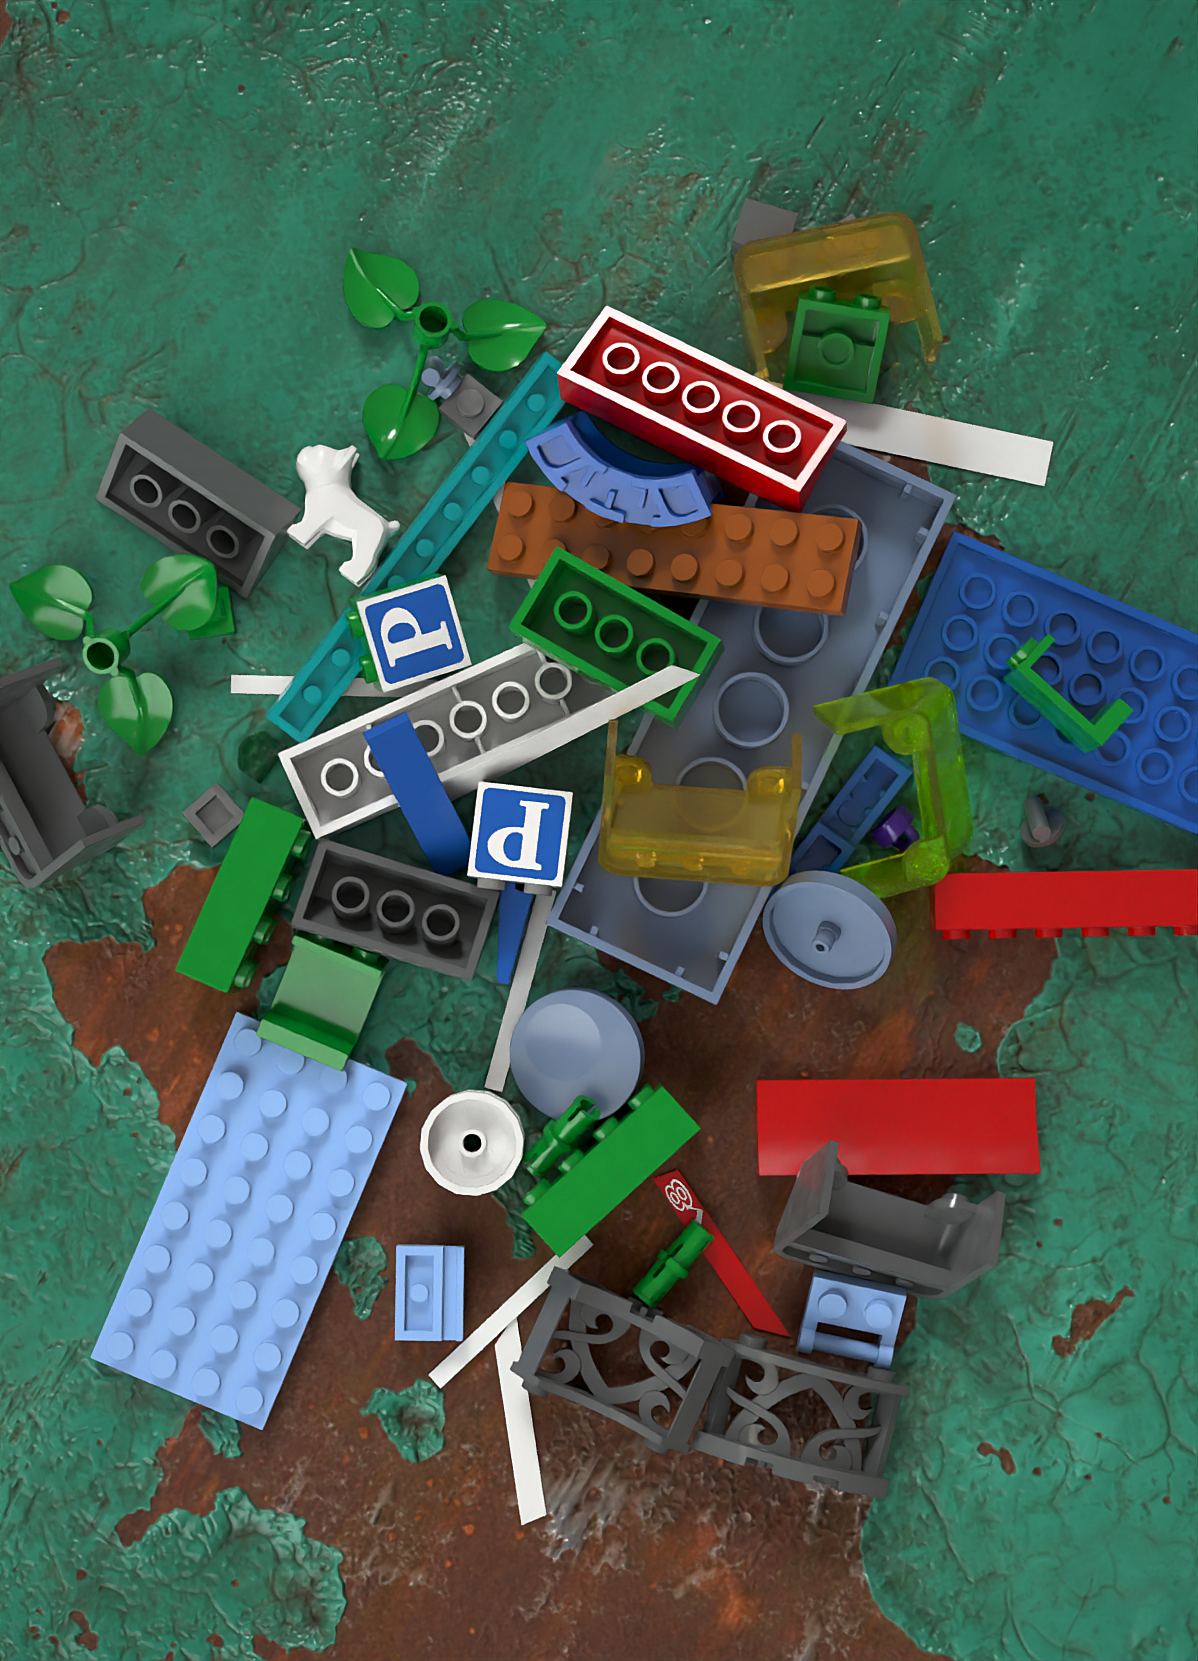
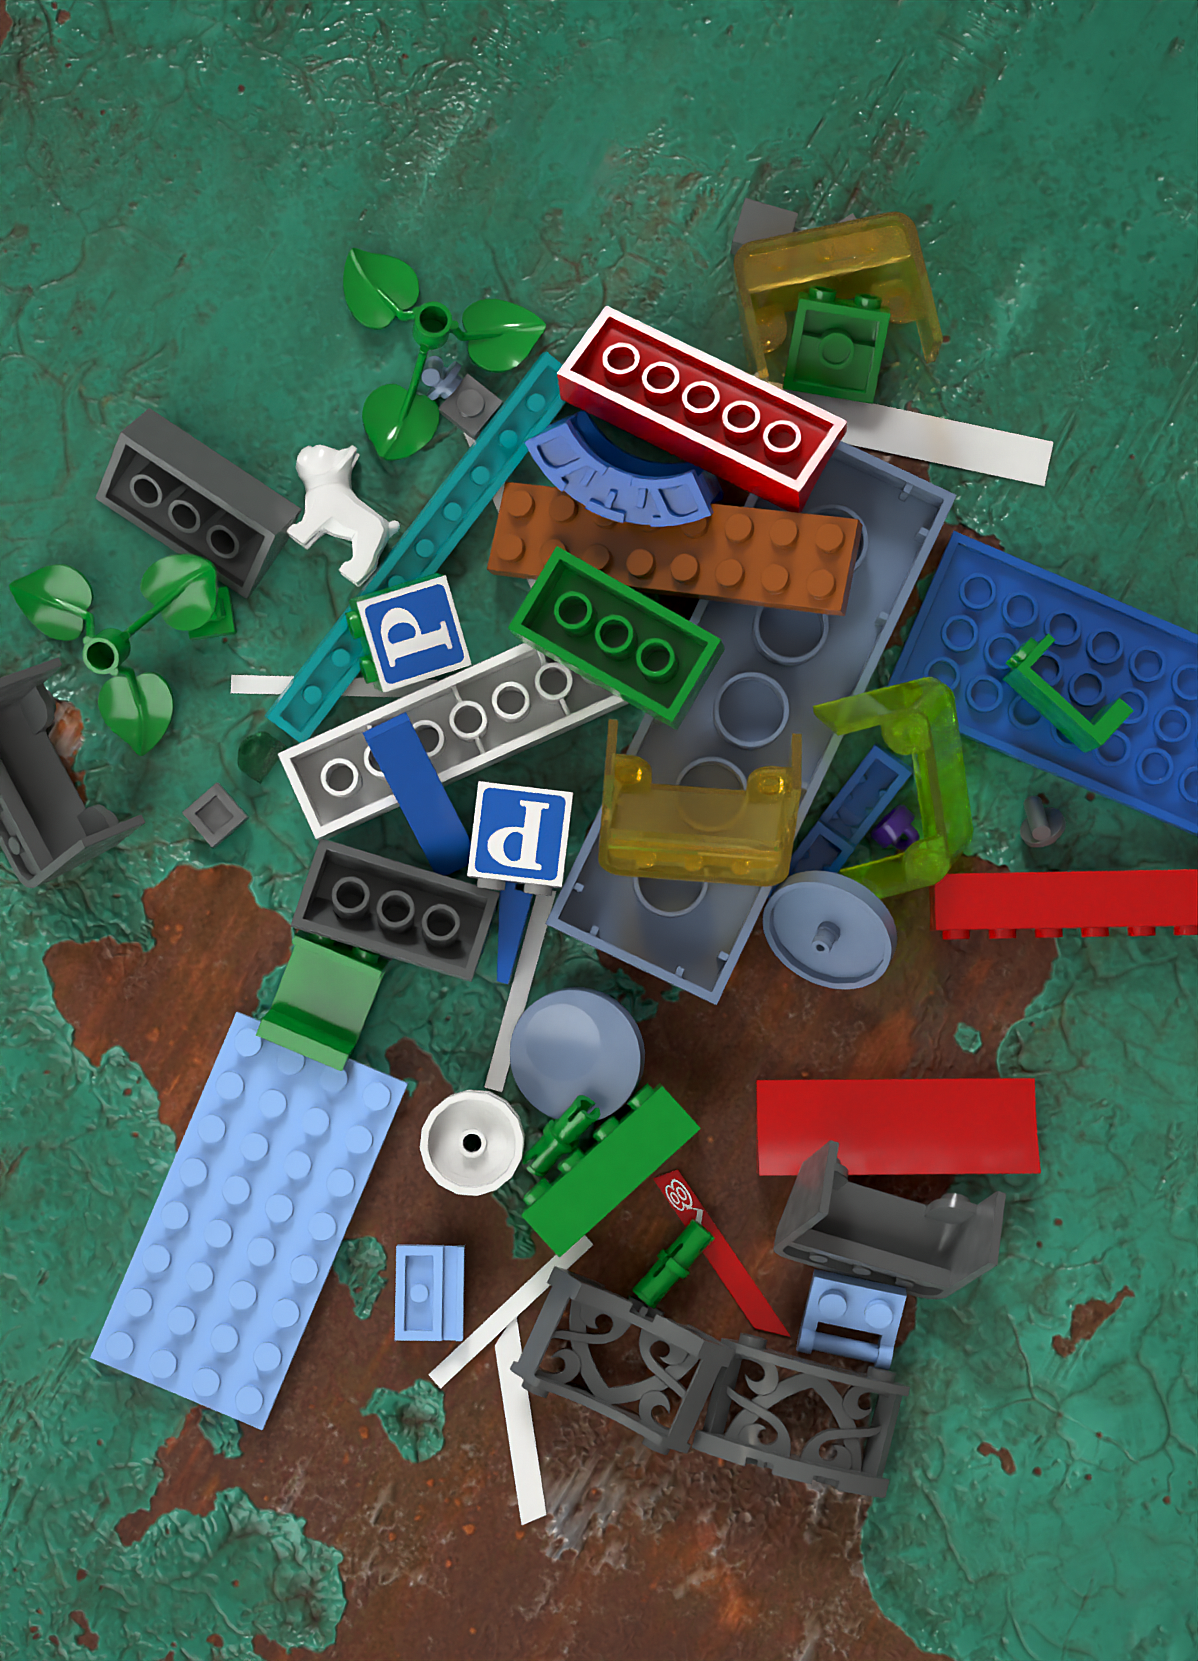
green brick [175,797,315,993] -> none
white sticker [398,665,700,807] -> none

